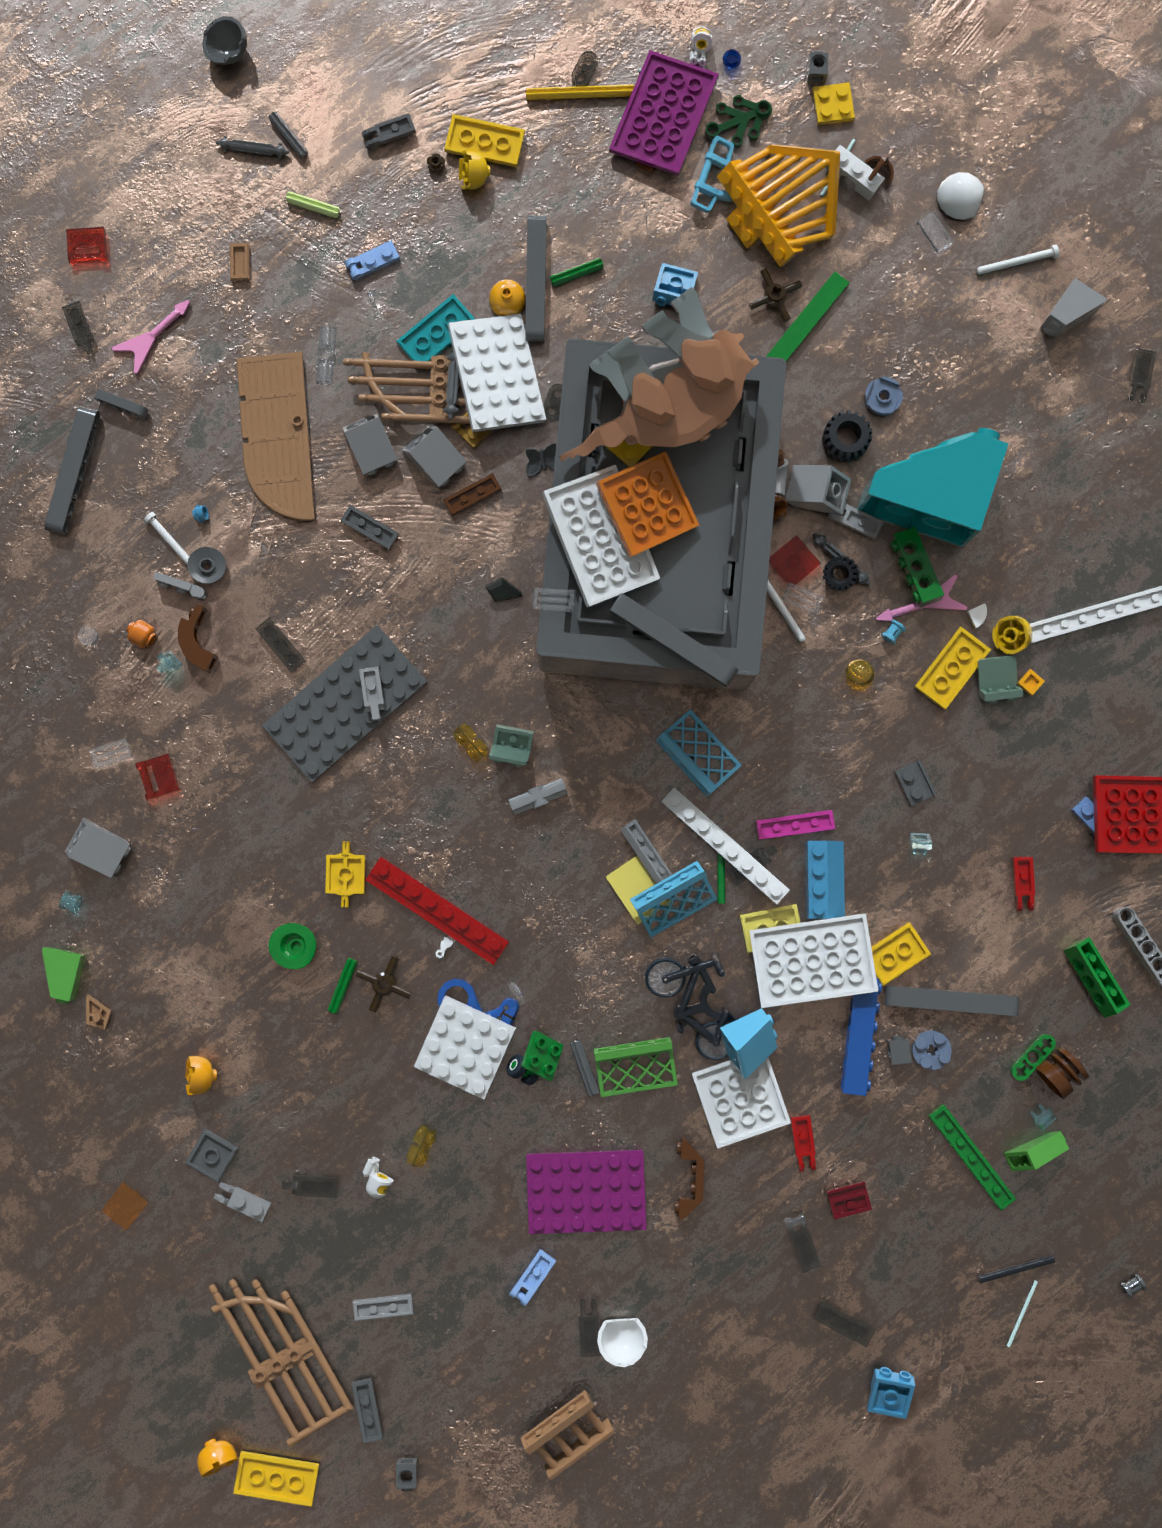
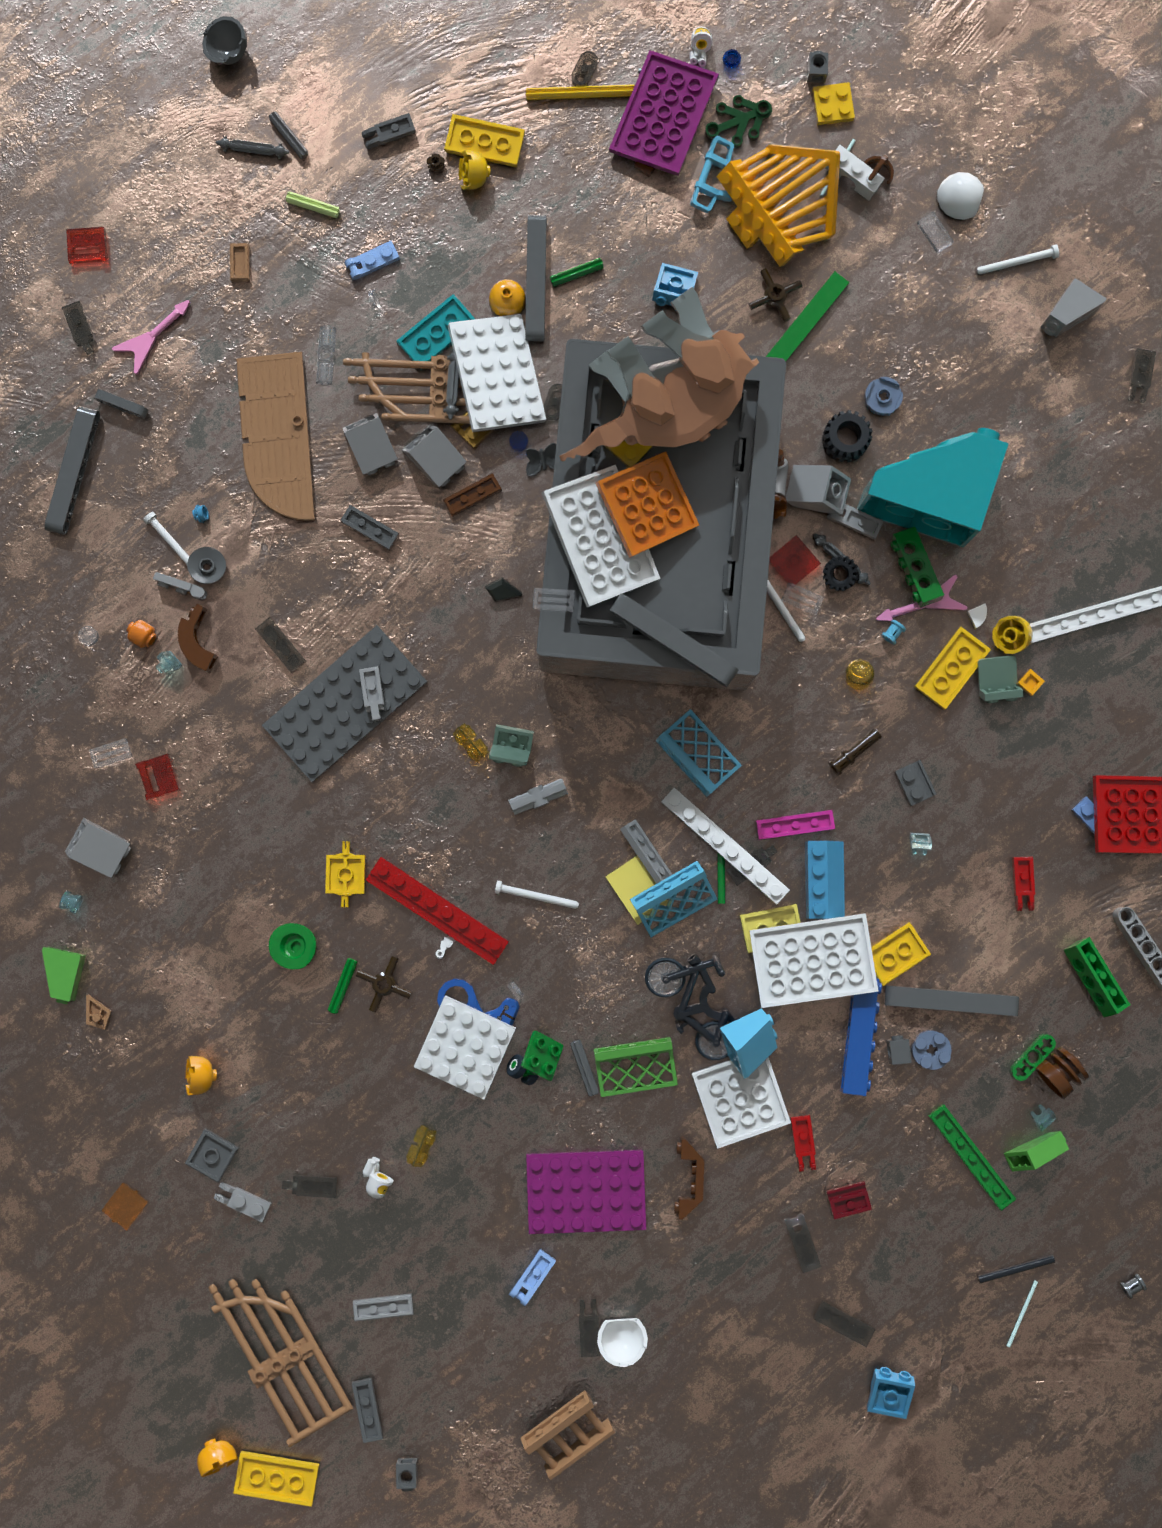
none -> white bar [494,880,579,909]
none -> clear blue tile [509,431,528,451]
none -> dark brown pin [828,728,882,775]

